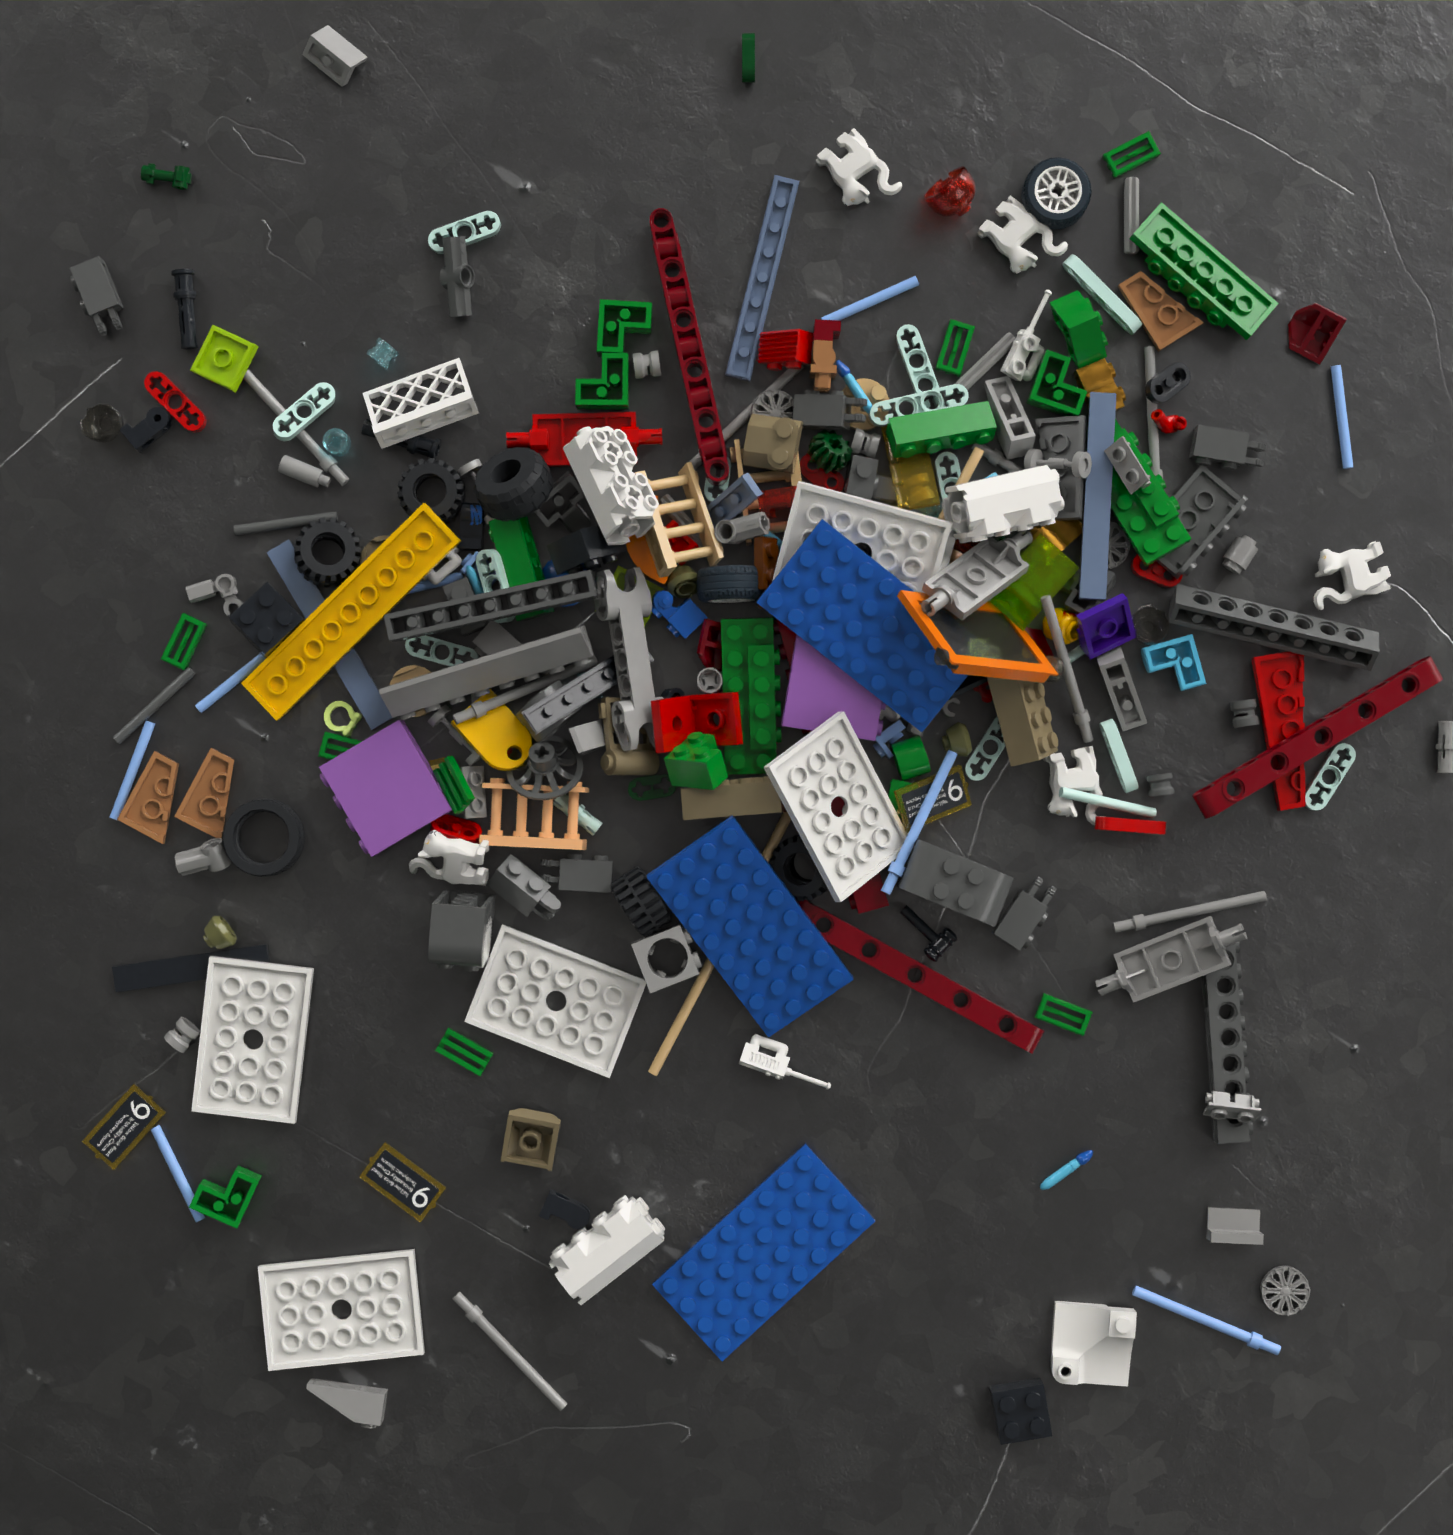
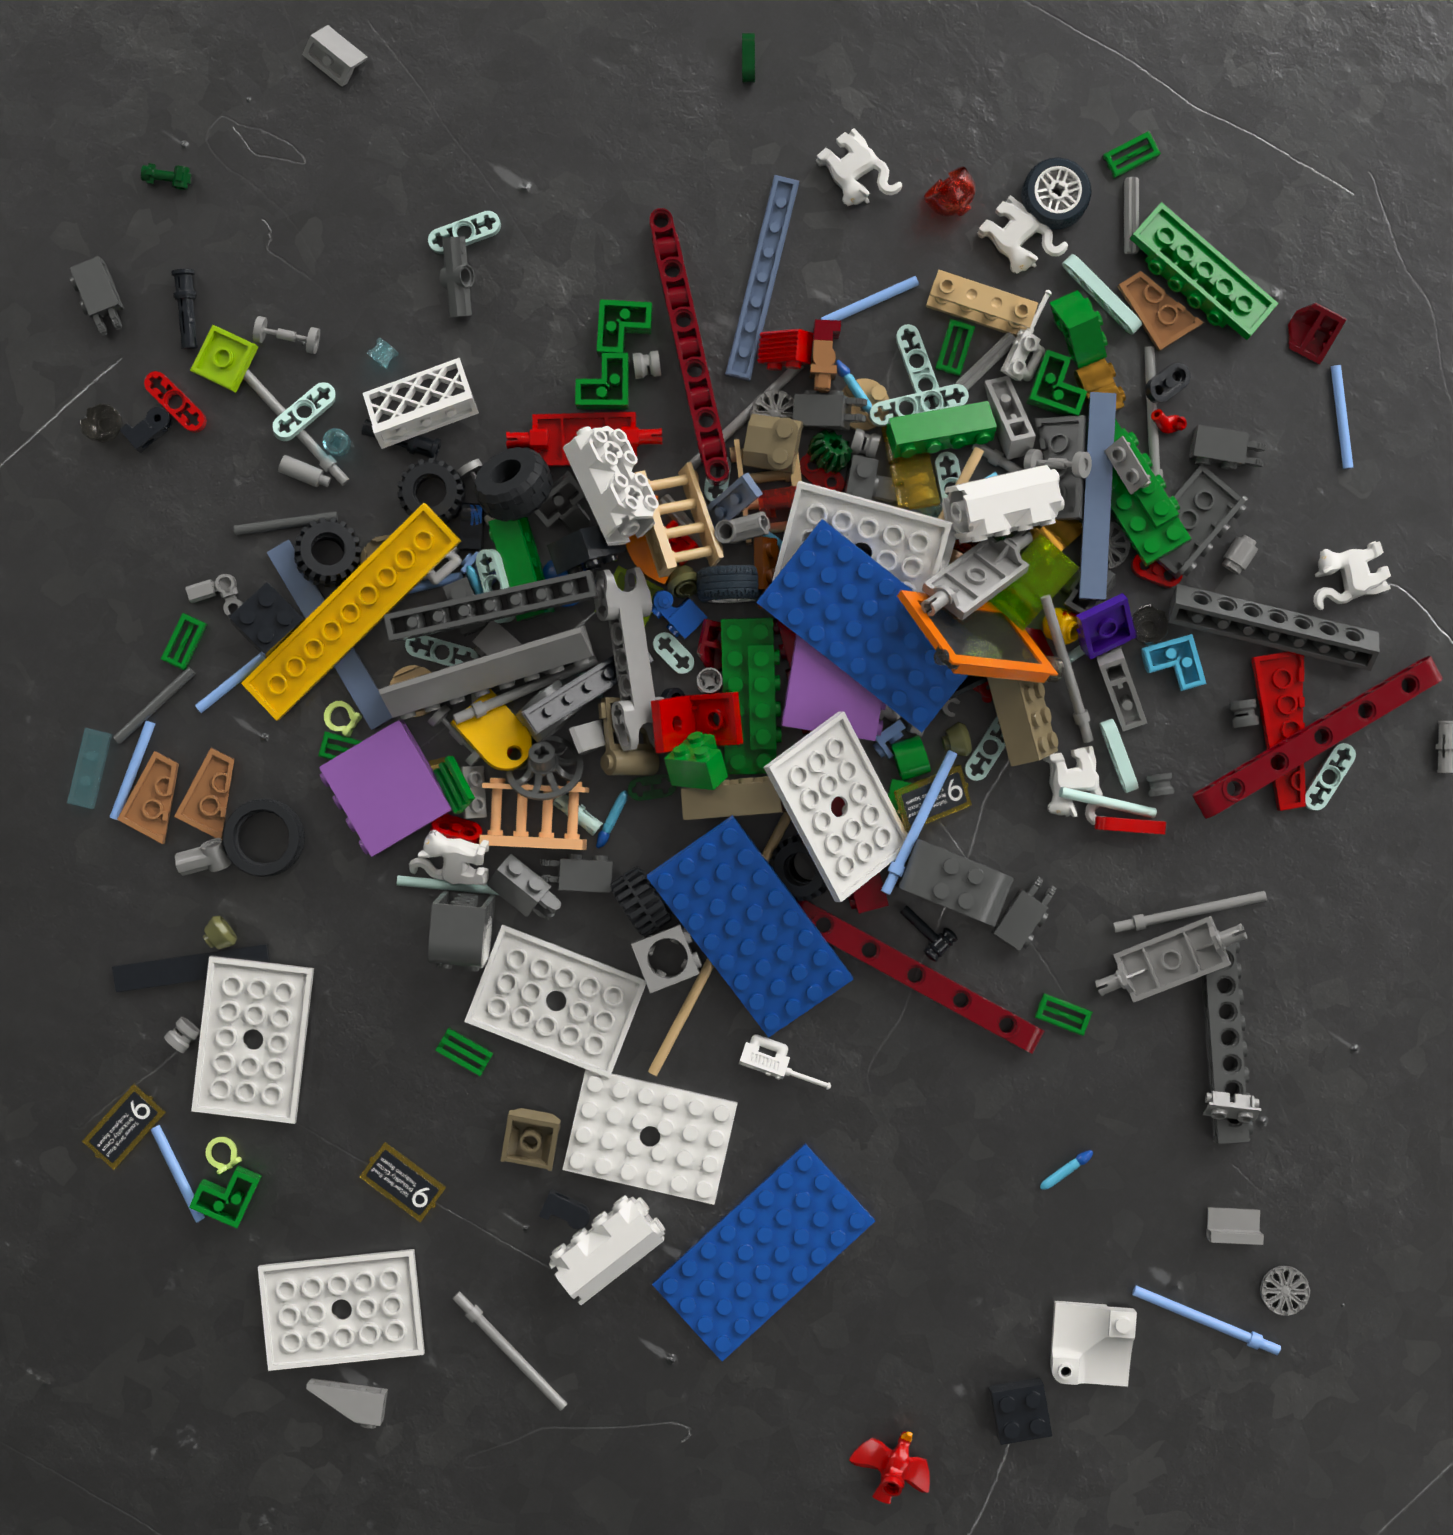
none -> clear light blue tile [67,728,112,809]
none -> yellowish green piece [206,1137,242,1175]
none -> light grey wheel [253,316,320,354]
none -> light aqua piece [397,875,499,895]
none -> white plate [563,1069,737,1205]
none -> medium azure piece [596,790,628,848]
none -> light aqua beam [653,632,695,674]
none -> red animal [849,1431,930,1504]
none -> tan fence [926,270,1038,337]

